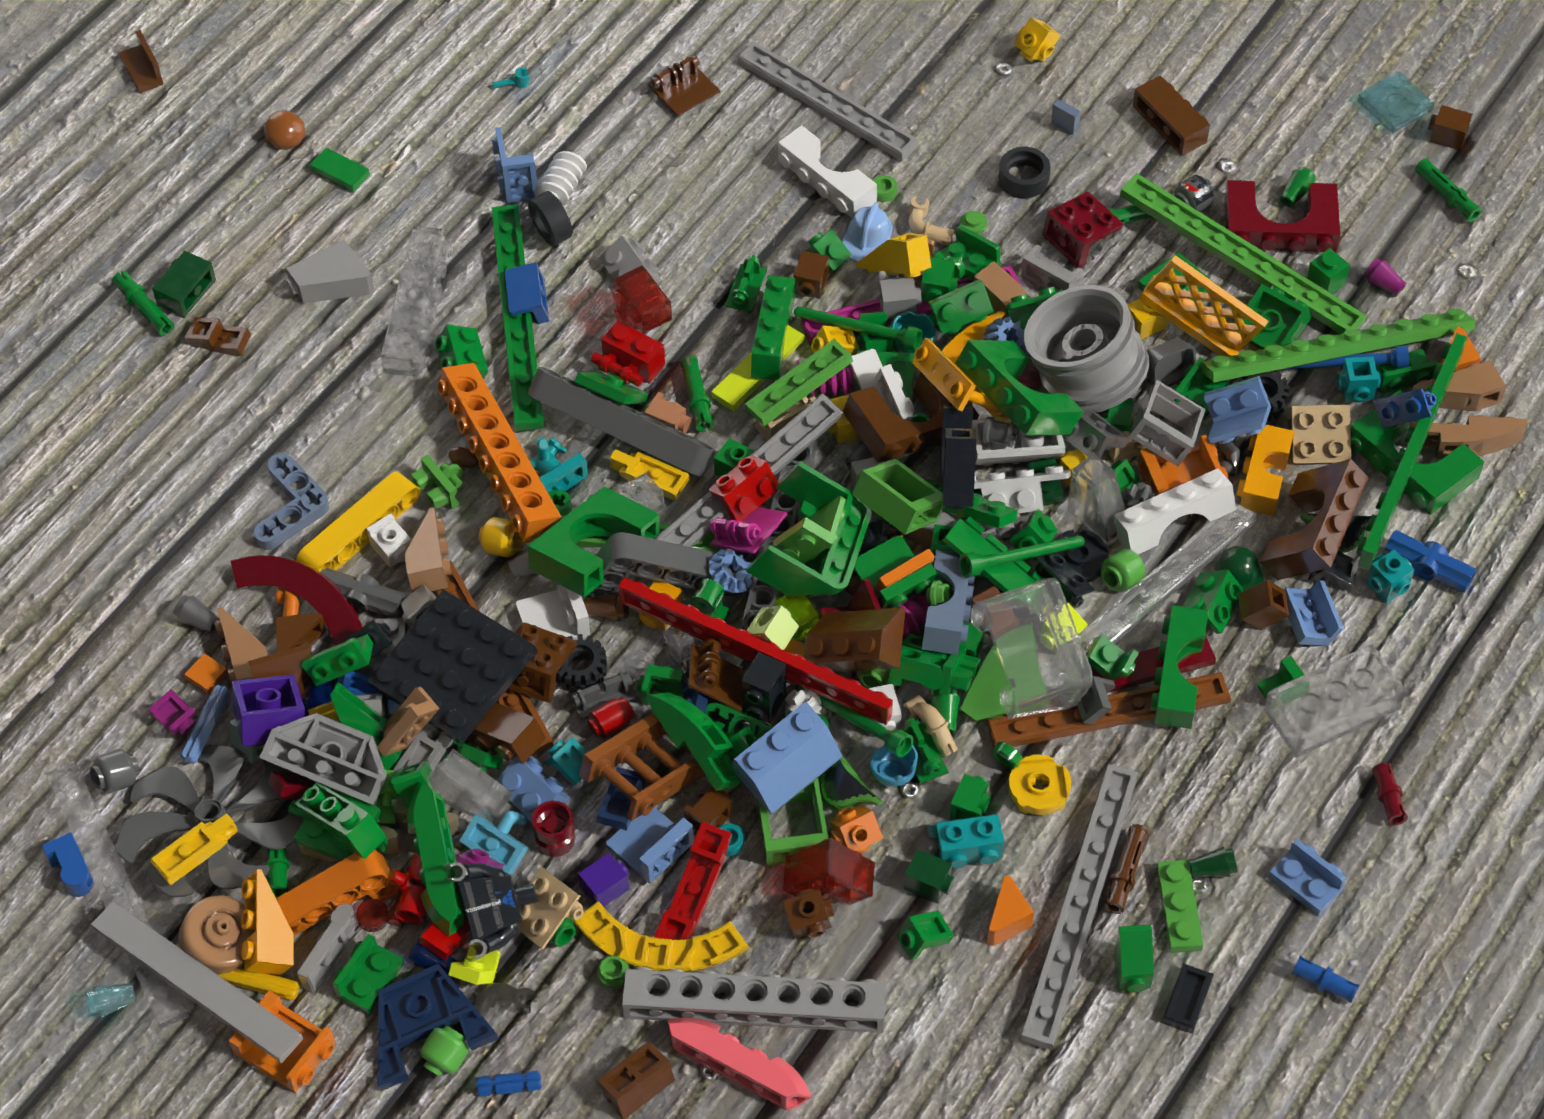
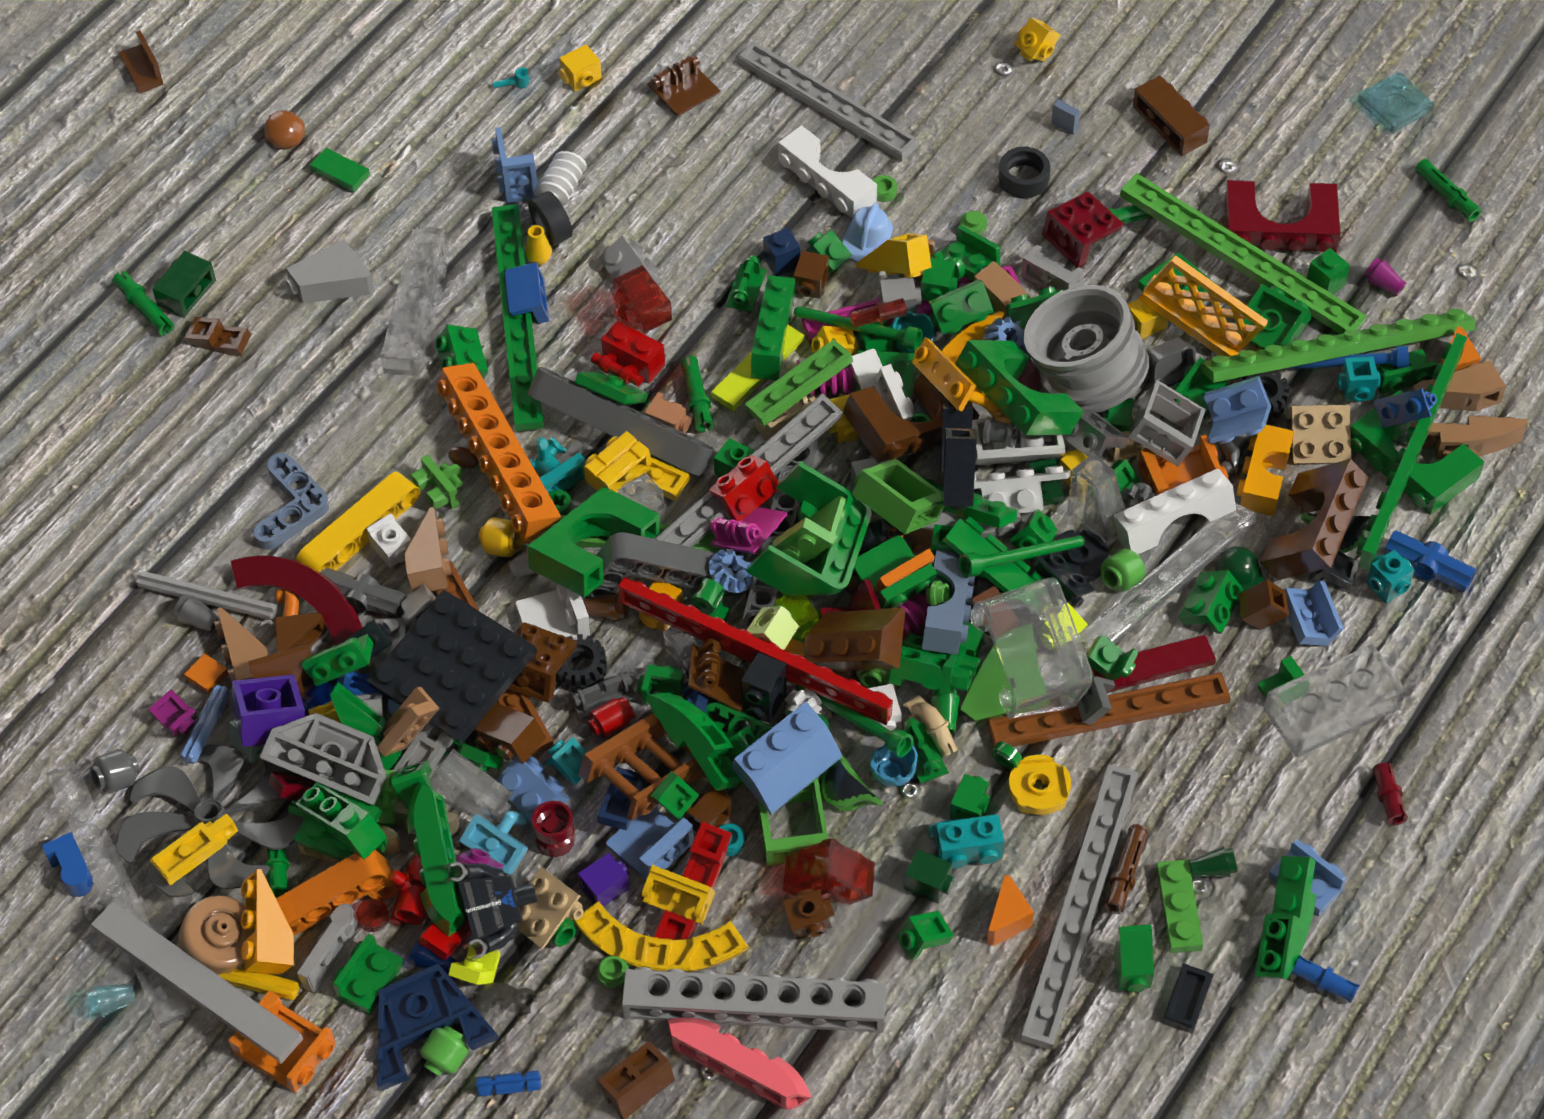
orange brick [829,805,884,855] -> none
tan piece [909,196,954,246] -> none
green arch [1150,605,1208,729] -> none
dark grey head [1174,175,1214,212] -> none
green cone [1280,167,1316,207] -> none
reddish brown brick [1428,105,1473,151] -> none
none -> light grey axle [136,571,277,620]
none -> yellow cone [525,225,552,265]
none -> yellow brick [559,44,602,92]
none -> yellow brick [584,431,651,493]
none -> yellow hinge [641,865,716,925]
none -> green bracket [651,771,699,819]
none -> dark blue brick [763,228,800,276]
none -> clear red axle [850,298,907,327]
none -> green slope [1255,856,1317,980]

